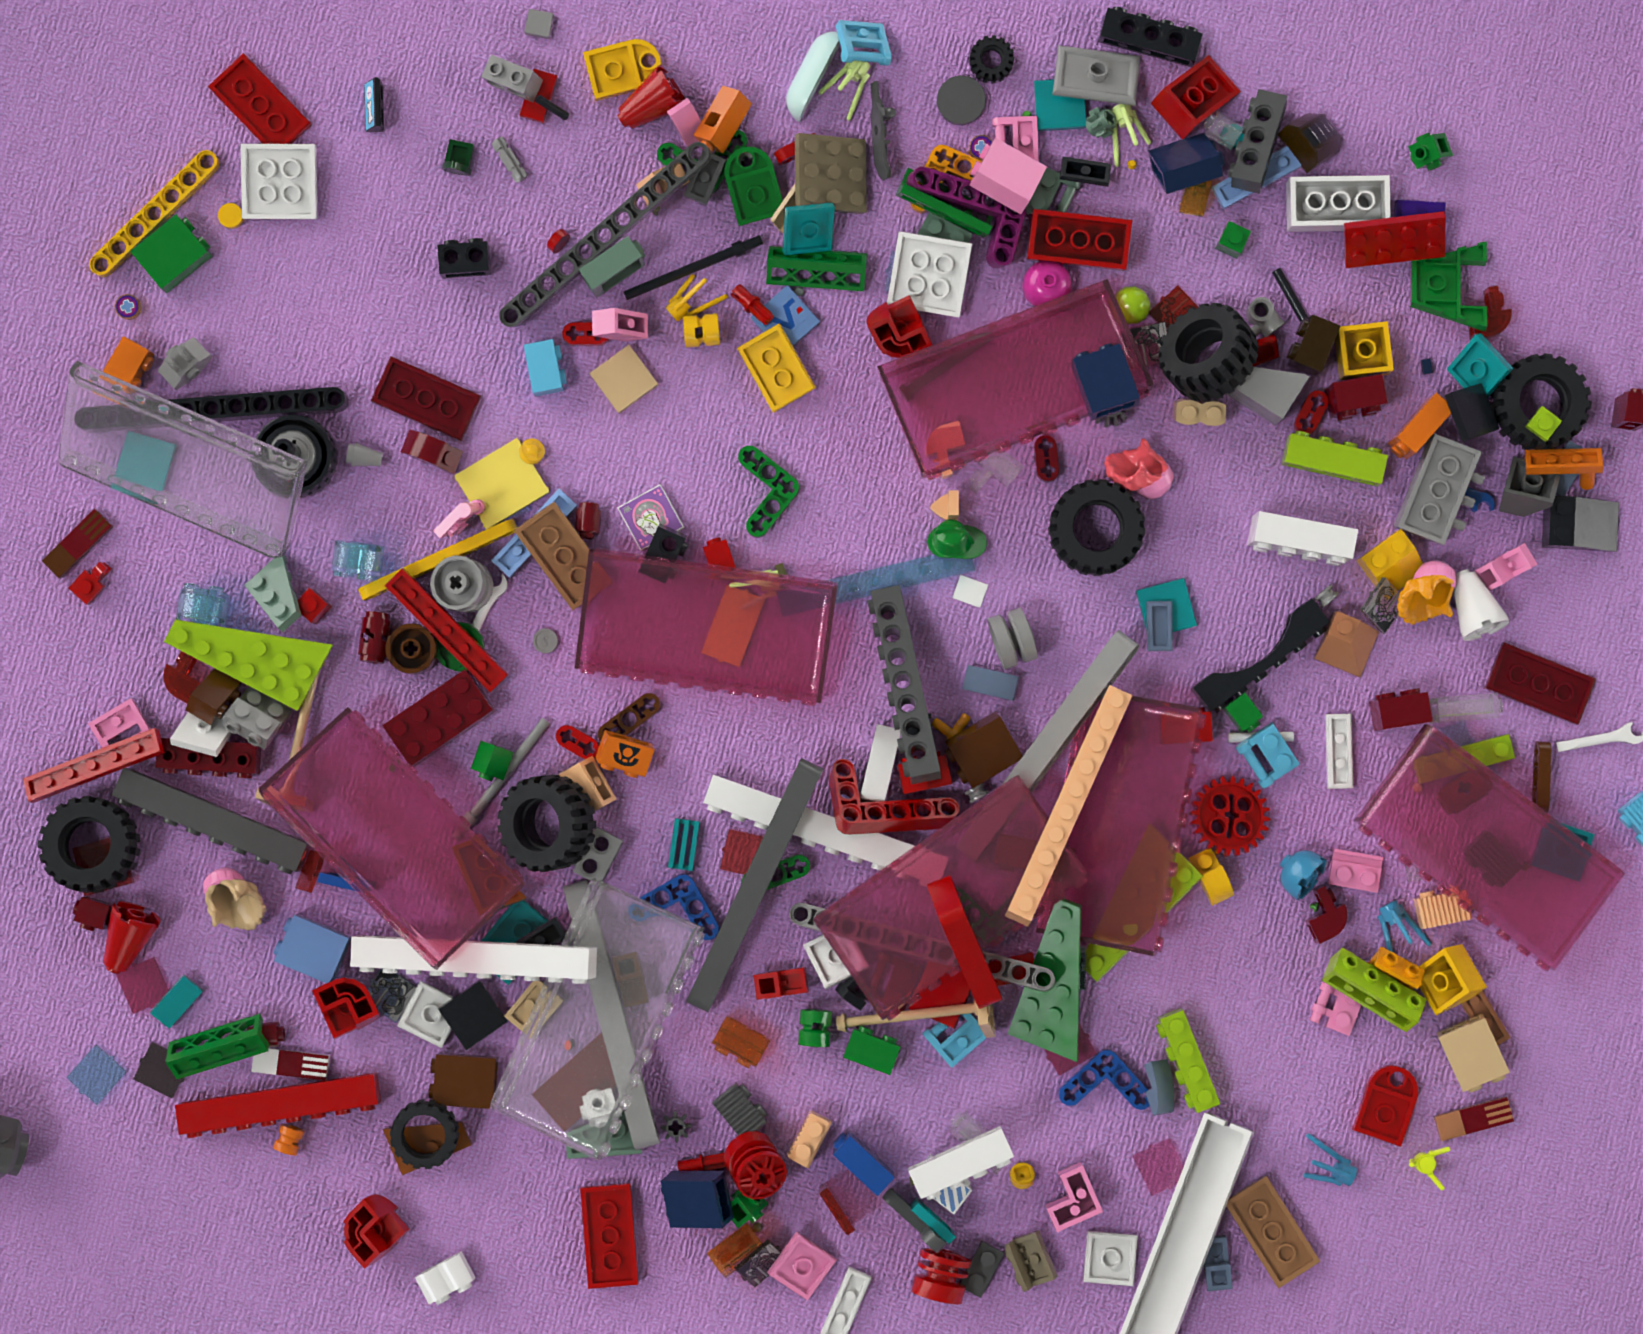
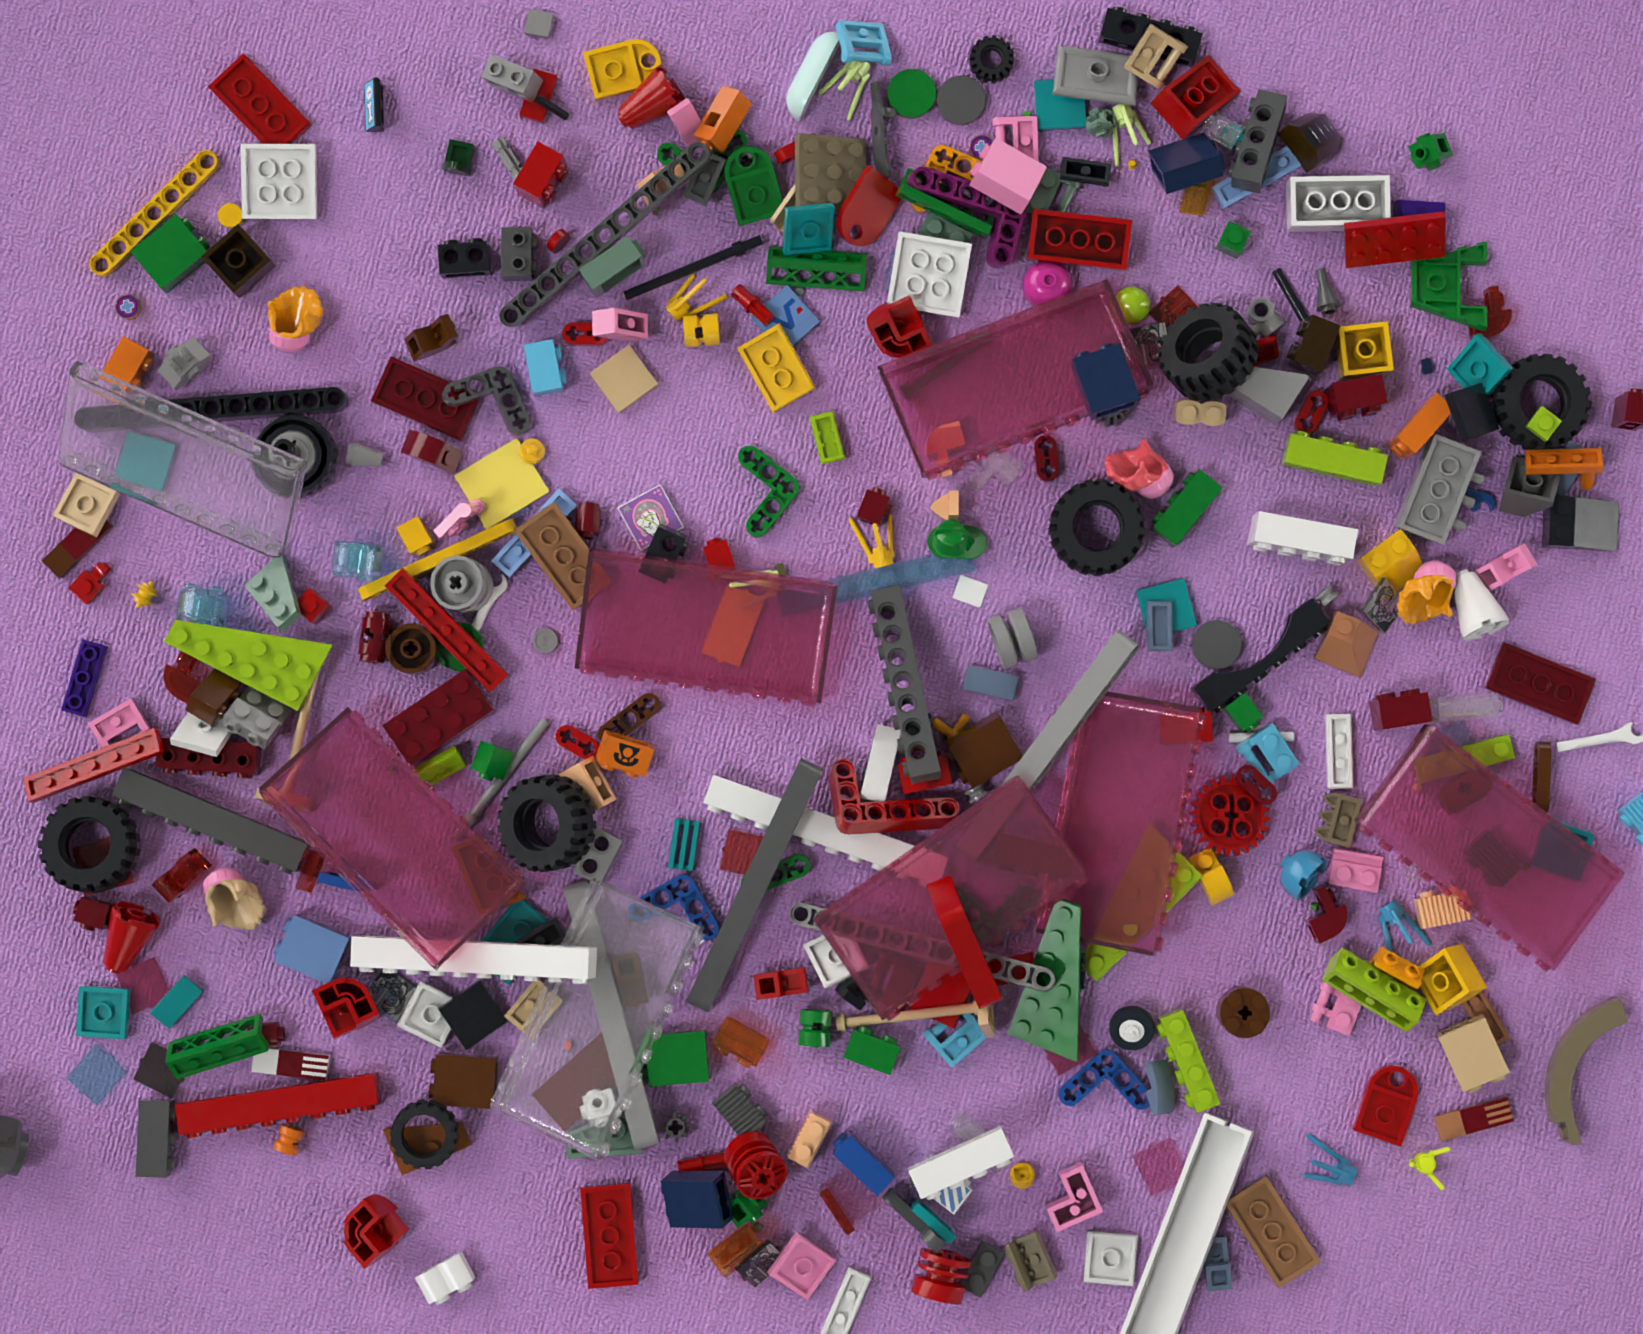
light nougat brick [1005,685,1132,927] -> none
none -> tan tile [52,473,120,538]
none -> dark purple tile [61,639,108,718]
none -> teal tile [76,985,131,1039]
none -> yellow wheel [131,581,159,609]
none -> dark grey brick [135,1098,177,1178]
none -> clear red brick [152,848,212,903]
none -> dark brown brick [201,224,276,298]
none -> light orange hair [267,285,324,353]
none -> yellow brick [396,516,435,557]
none -> reddish brown brick [404,314,458,361]
none -> lime plate [411,745,467,790]
none -> dark grey beam [442,366,530,436]
none -> dark grey brick [501,227,538,281]
none -> red brick [513,141,569,209]
none -> green brick [641,1030,710,1087]
none -> lime plate [809,411,845,465]
none -> red tile [836,165,902,247]
none -> yellow plant [849,514,895,569]
none -> dark red brick [856,487,893,527]
none -> green tile [887,69,936,119]
none -> black wheel [1109,1006,1155,1050]
none -> tan plate [1124,24,1188,89]
none -> green brick [1151,469,1223,548]
none -> dark grey tile [1191,620,1242,670]
none -> reddish brown brick [1216,986,1270,1038]
none -> dark red beam [1235,765,1277,806]
none -> dark tan plate [1314,793,1362,848]
none -> dark grey cone [1316,268,1341,315]
none -> dark tan arch [1544,997,1628,1145]

